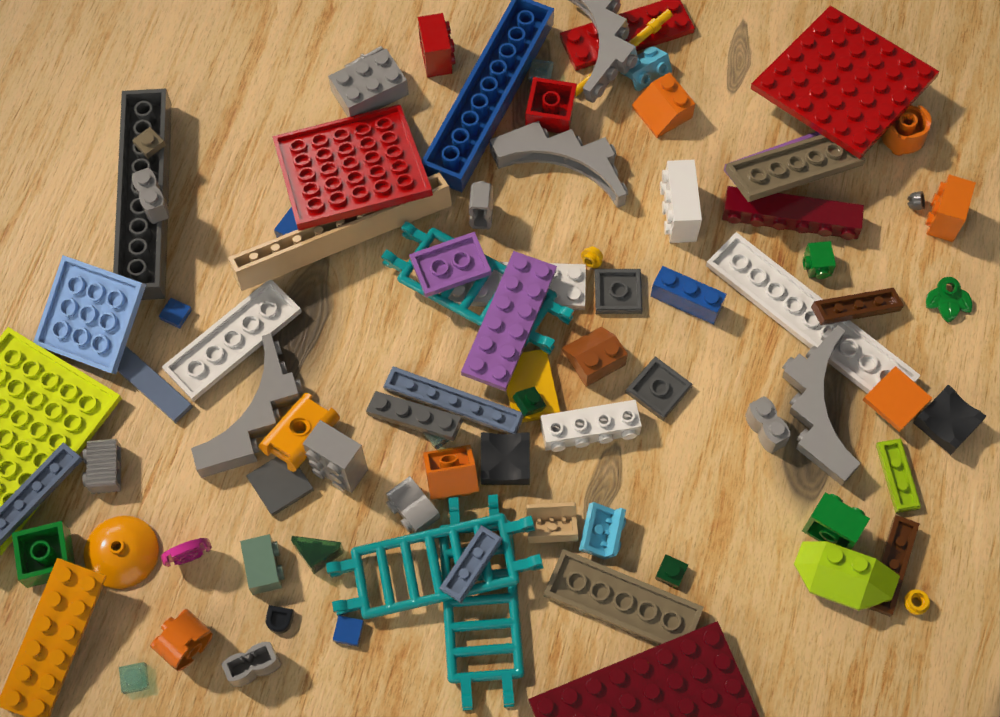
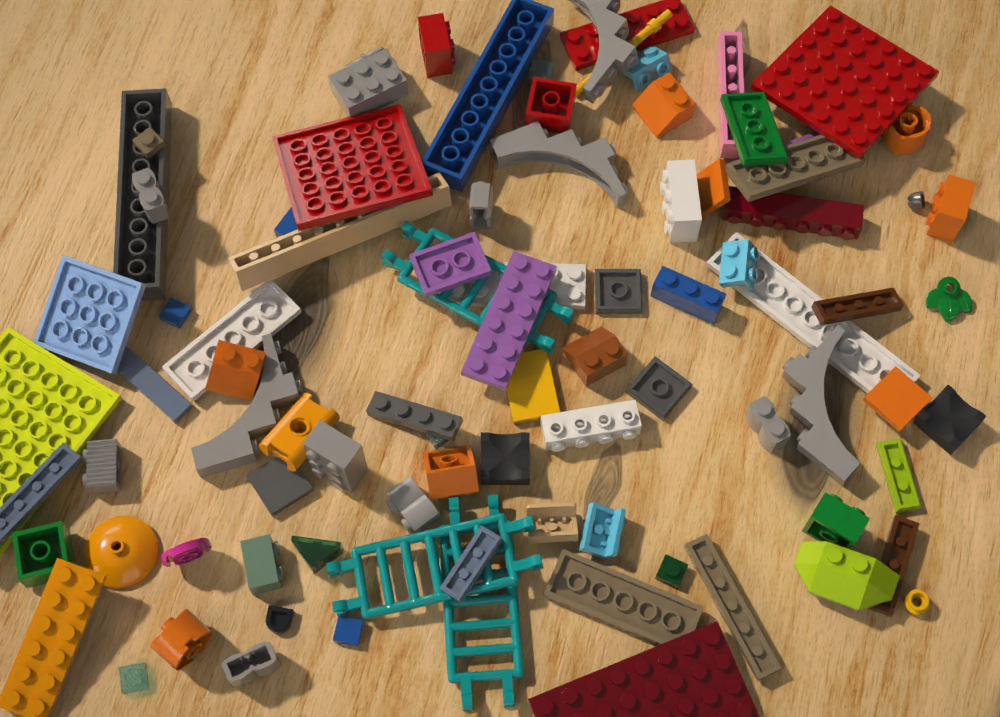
sand blue tile [383,366,524,434] -> none
dark green plate [512,386,546,417] -> none
yellow plate [581,246,603,268] -> none
green brick [803,241,836,279] -> none
none -> orange slope [205,340,266,401]
none -> dark tan plate [684,534,782,681]
none -> orange tile [696,159,731,219]
none -> bright pink brick [717,31,744,158]
none -> medium azure bracket [719,239,759,290]
none -> green tile [720,92,788,167]

